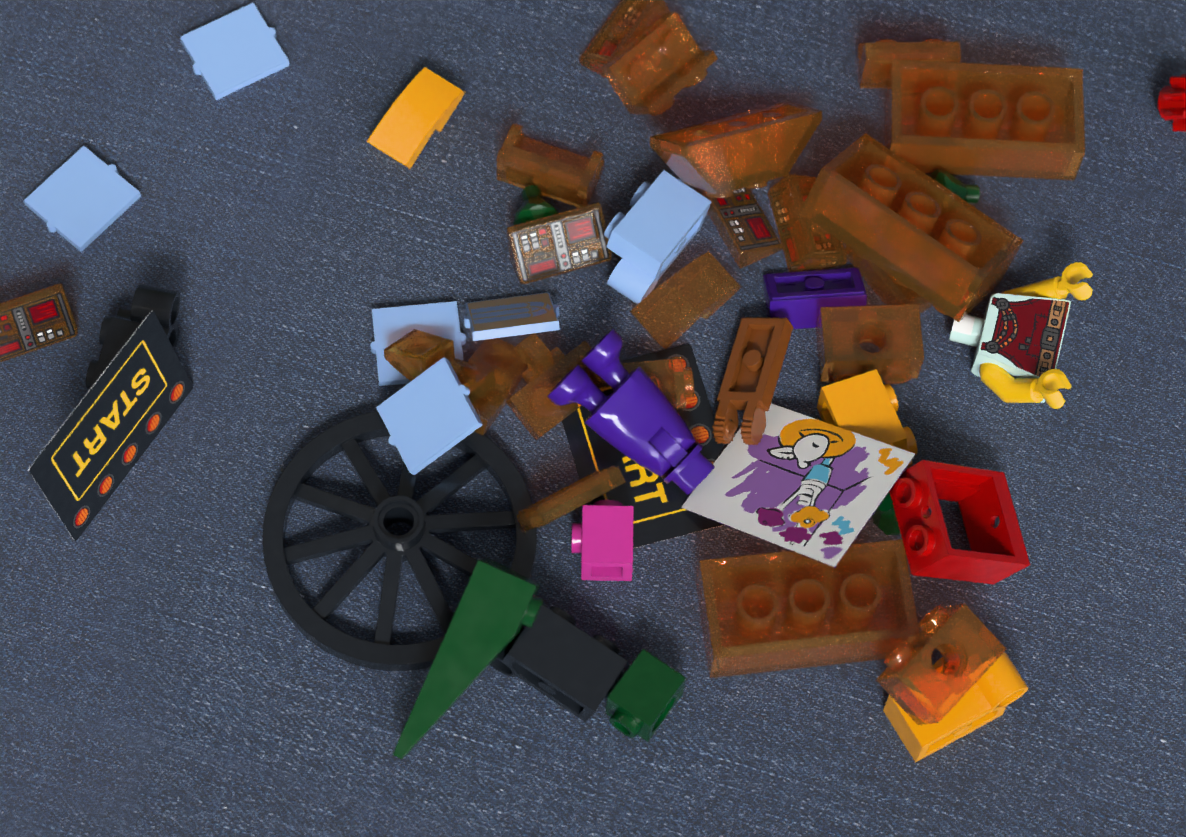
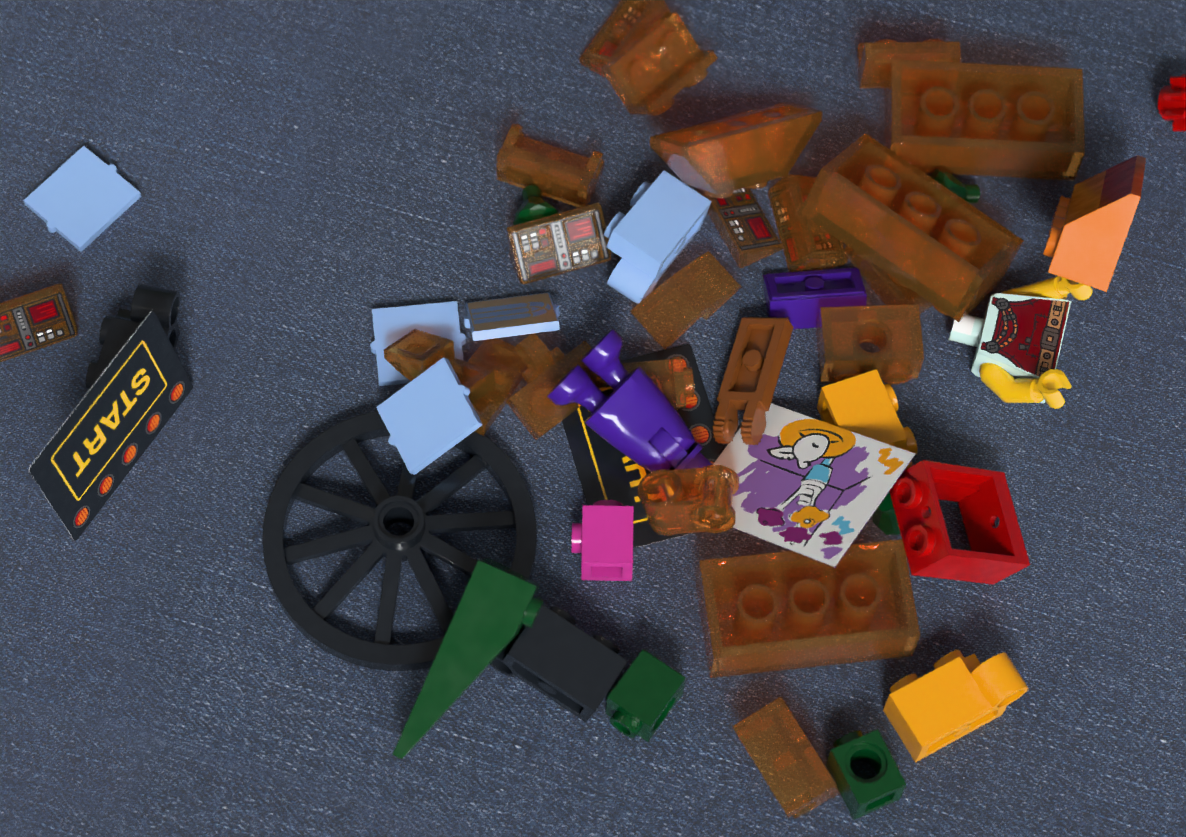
light blue piece [180,3,290,100] -> none
light orange slope [367,67,465,169] -> none
clear orange tile [516,465,626,531] -> none
clear orange brick [876,603,1006,725] -> none
none -> clear orange piece [637,465,739,536]
none -> clear orange hinge [732,697,840,819]
none -> dark green brick [826,729,907,820]
none -> orange slope [1043,155,1146,292]

